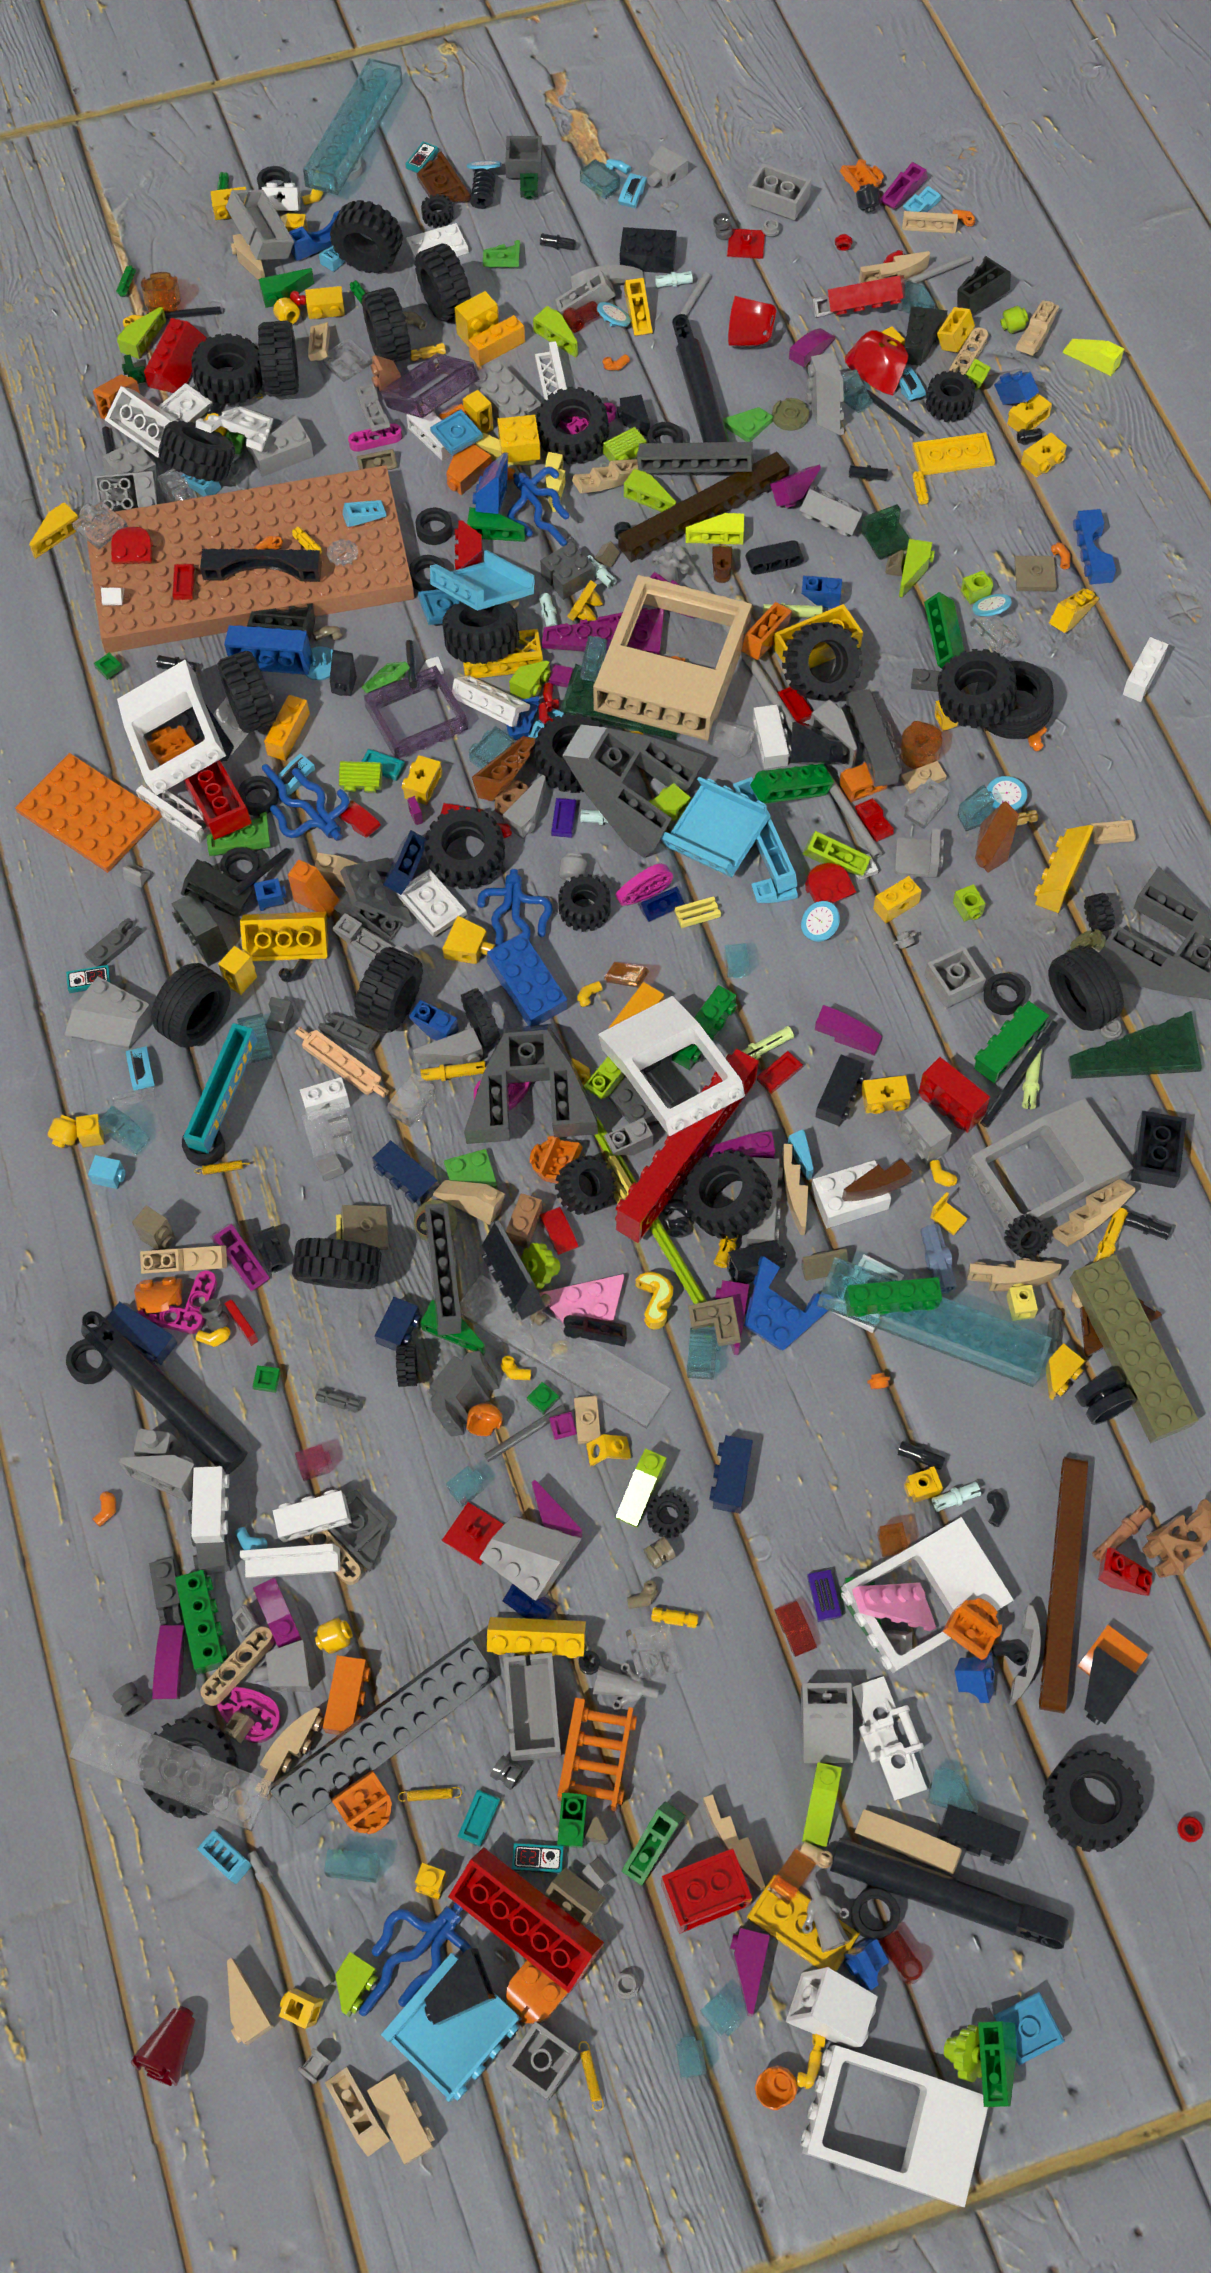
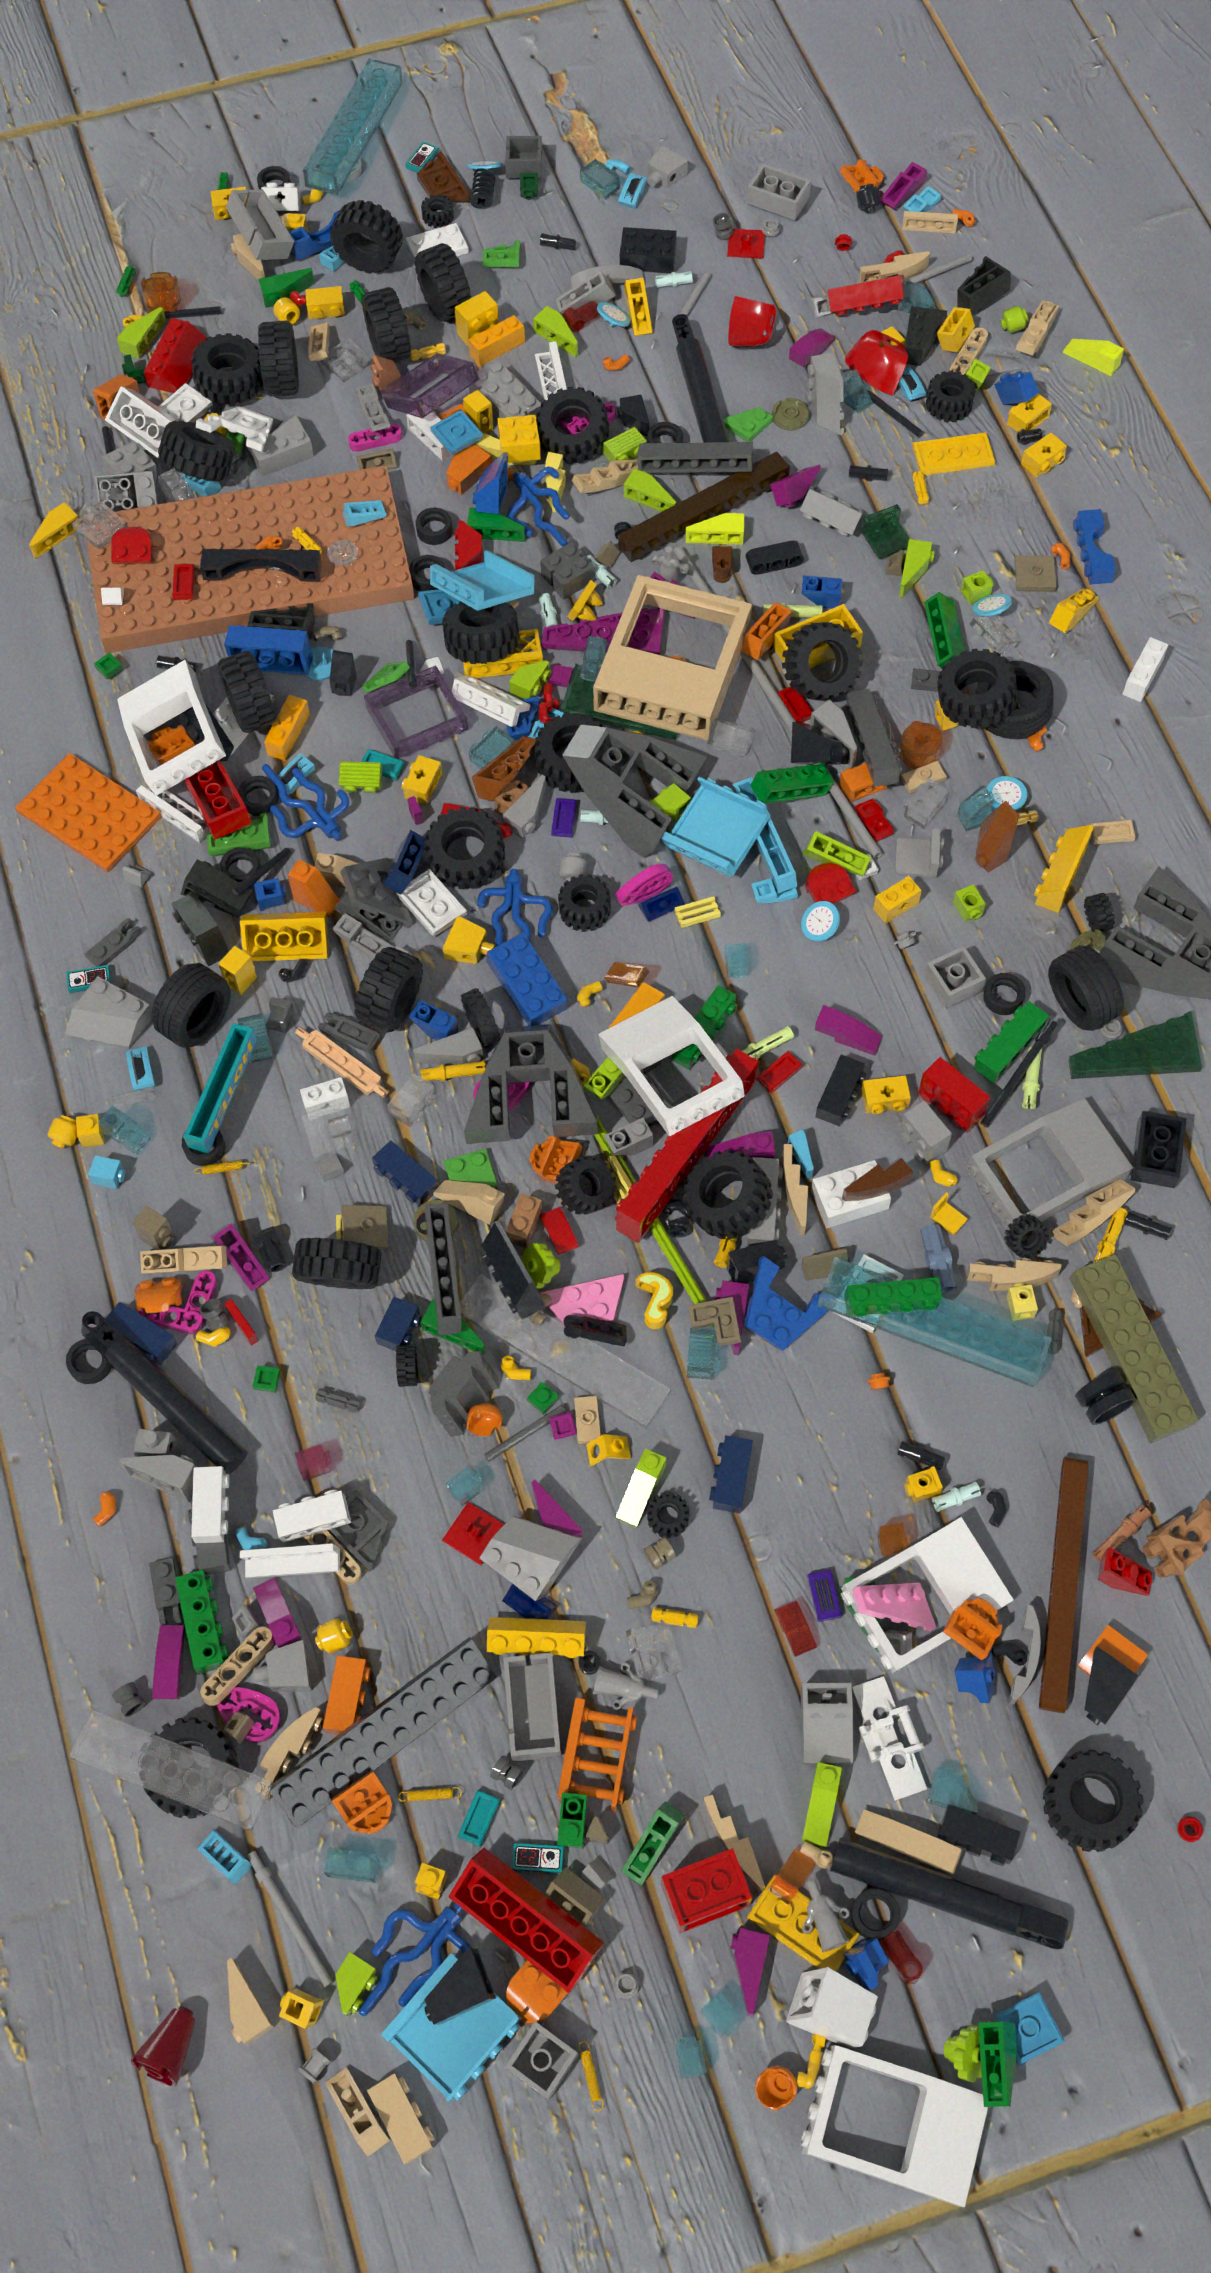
red slope [338,800,381,838] -> none
white brick [753,705,791,769] -> none
yellow slope [1045,1343,1085,1400] -> none

